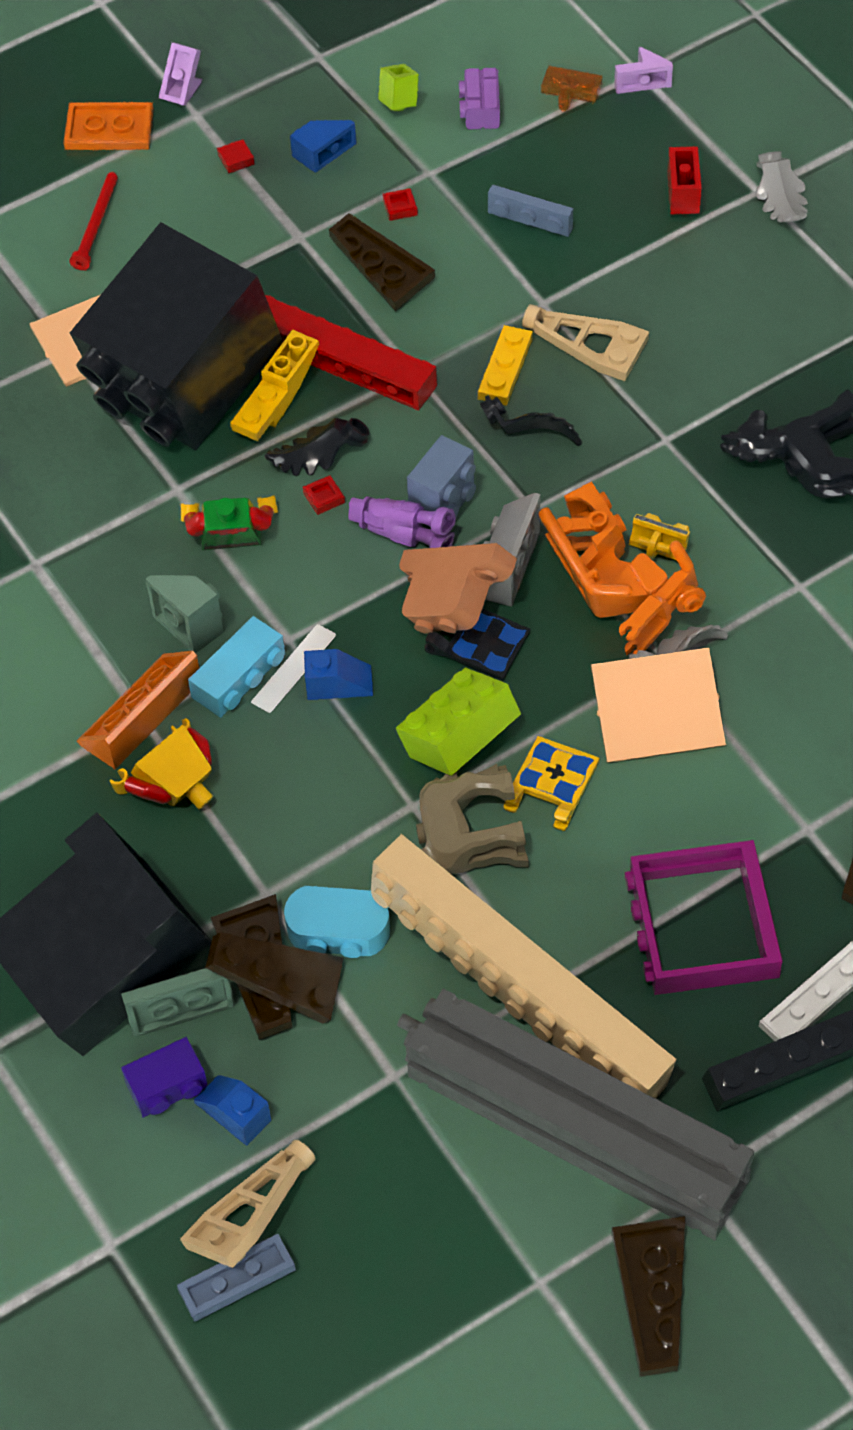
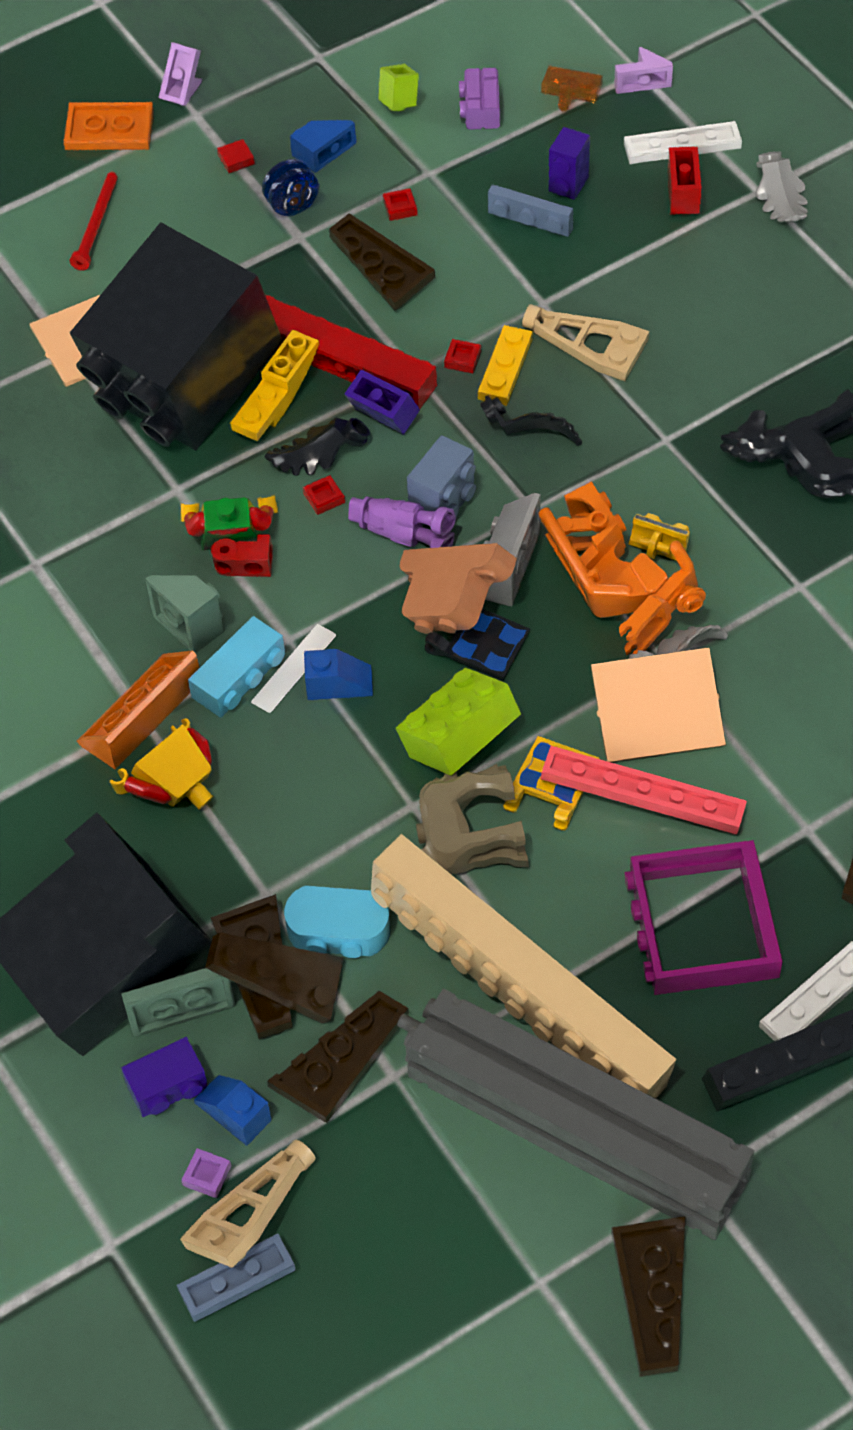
none -> medium lavender plate [181,1148,231,1198]
none -> red leg [211,534,273,577]
none -> clear blue head [262,159,319,216]
none -> dark brown wing [267,991,409,1123]
none -> dark purple brick [344,369,420,435]
none -> red tile [444,339,481,374]
none -> coral plate [541,746,747,835]
none -> dark purple brick [549,127,590,200]
none -> white tile [624,121,742,164]

